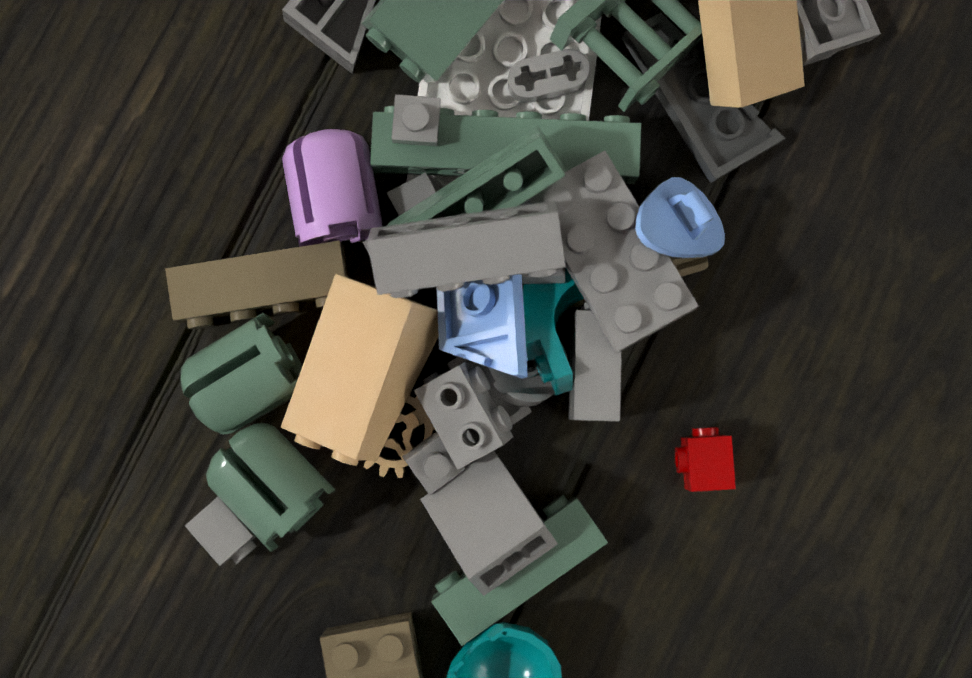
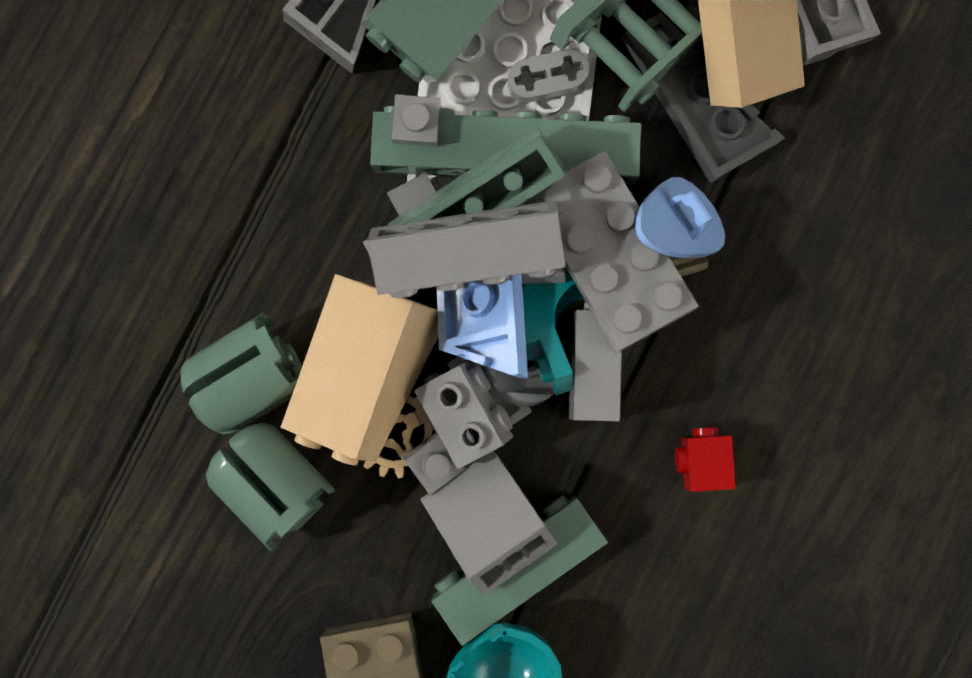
dark tan brick [165,240,349,329] -> none
light grey brick [185,497,257,566] -> none
lavender cylinder [282,129,383,247] -> none

